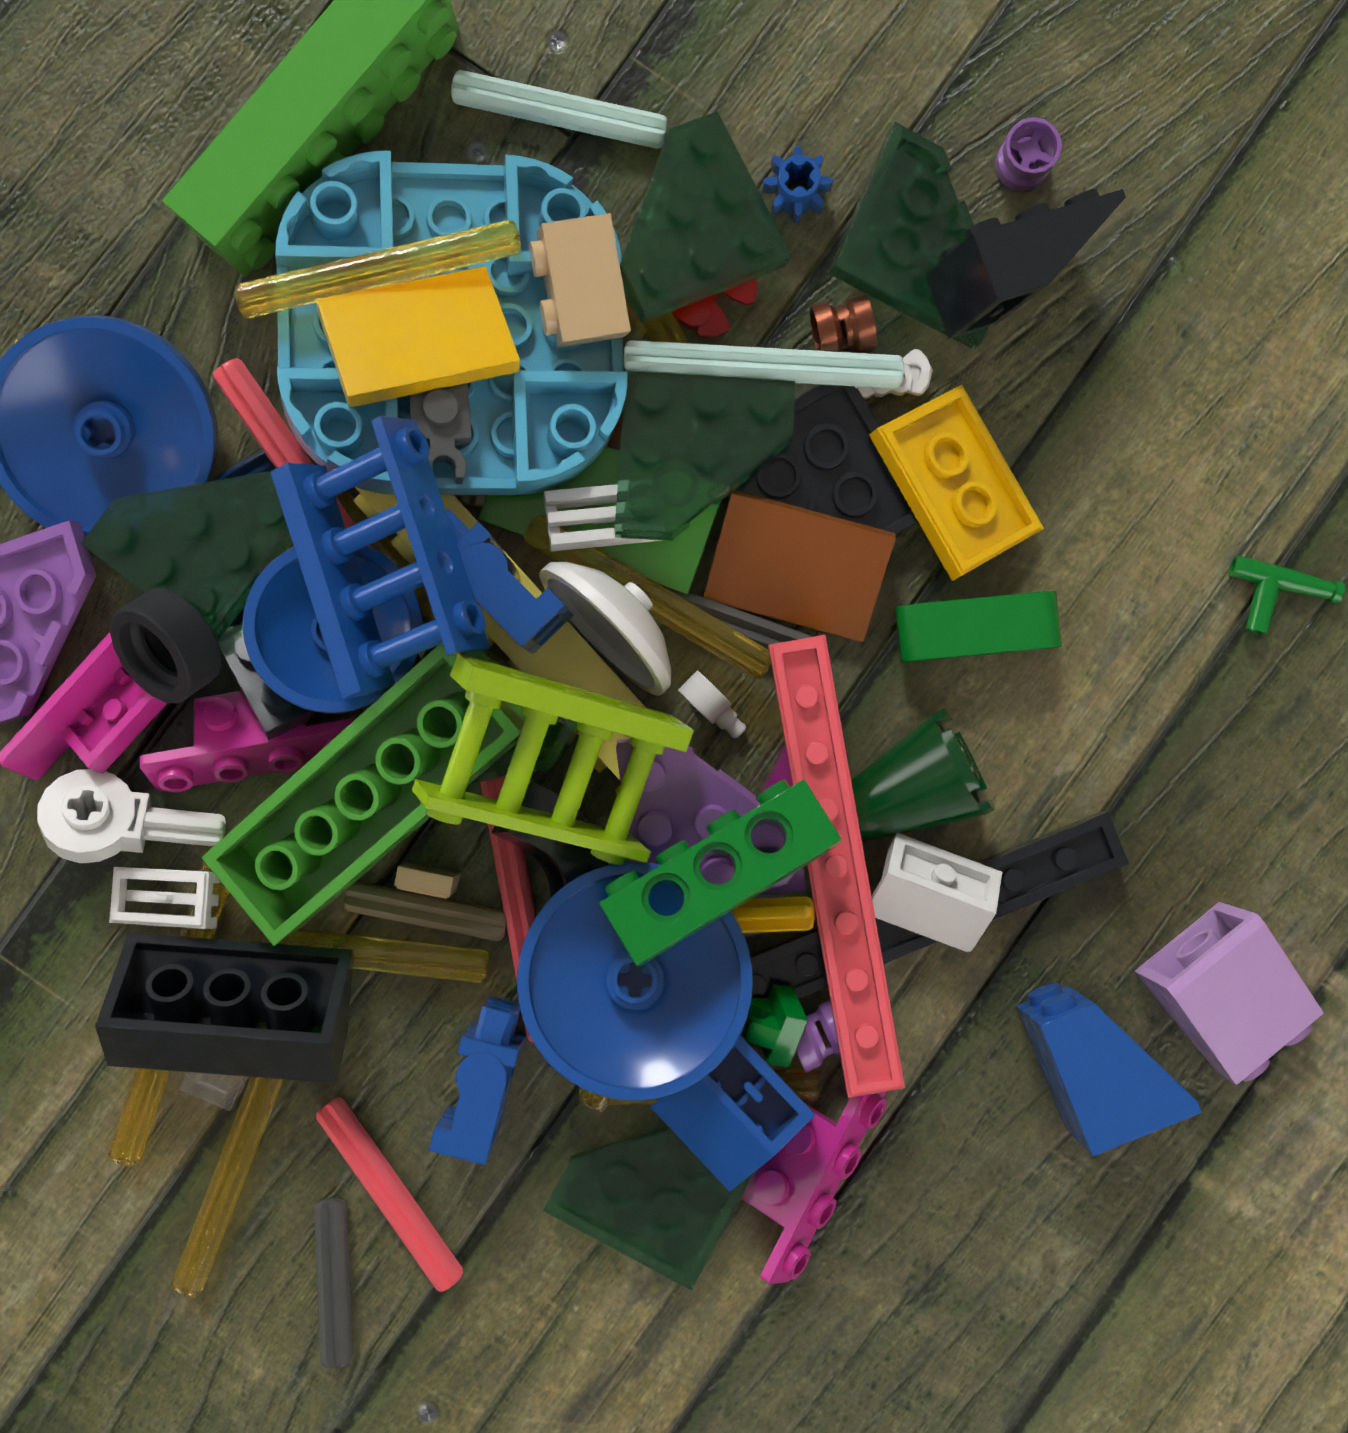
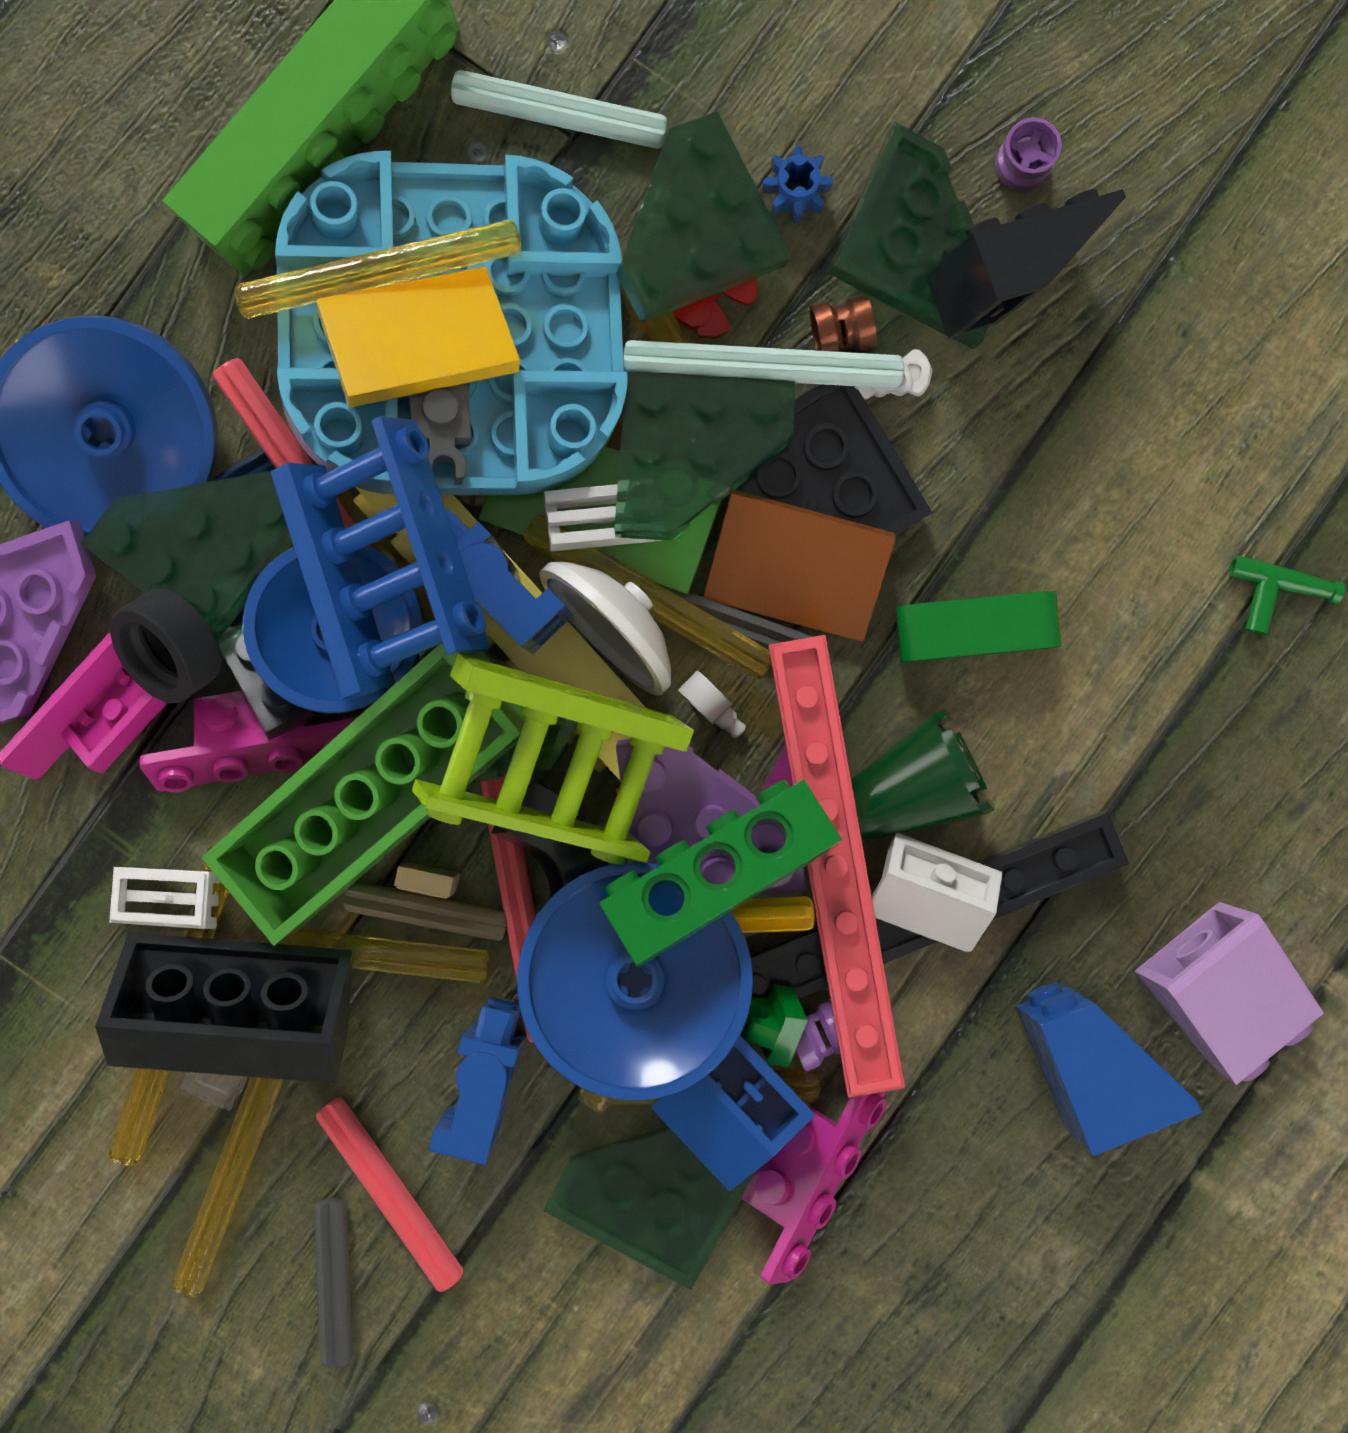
white piece [37,769,226,863] -> none
tan brick [529,213,631,348] -> none
yellow tile [869,385,1044,581] -> none

